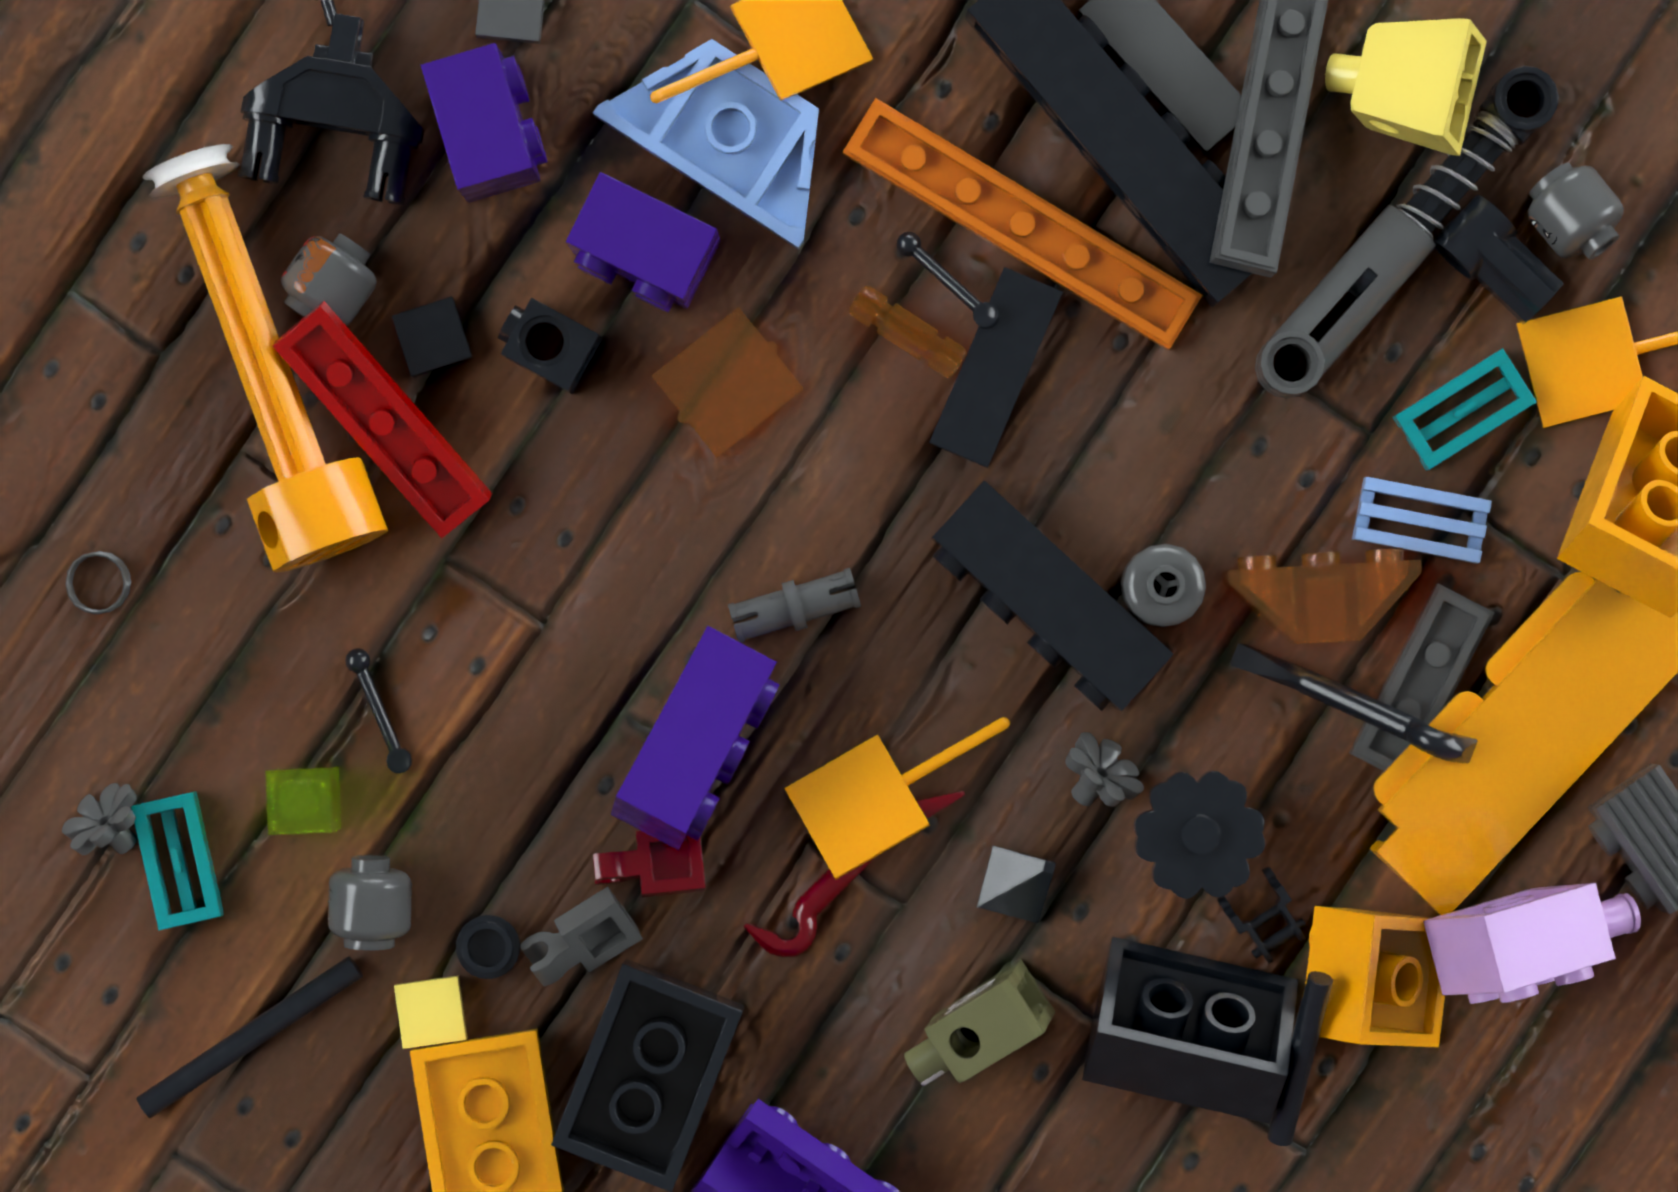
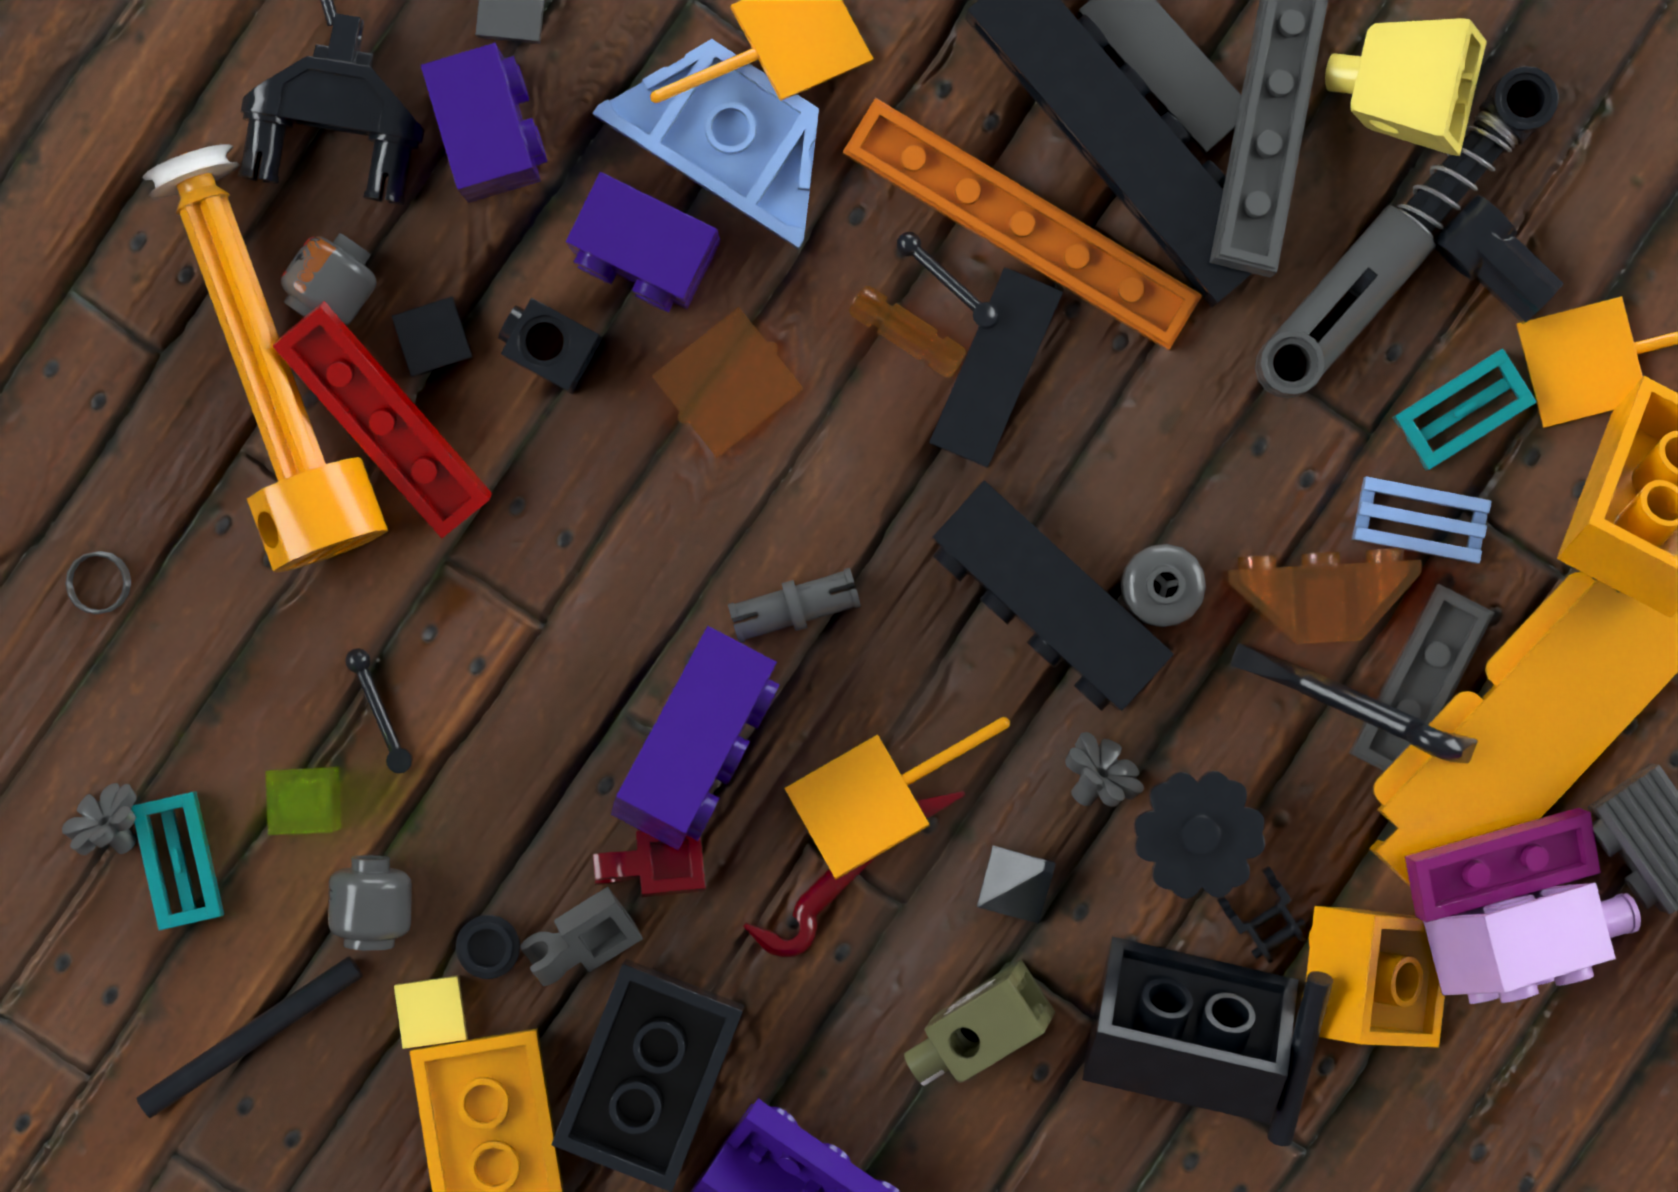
dark grey head [1528,163,1624,260] -> none
none -> magenta plate [1405,807,1601,923]

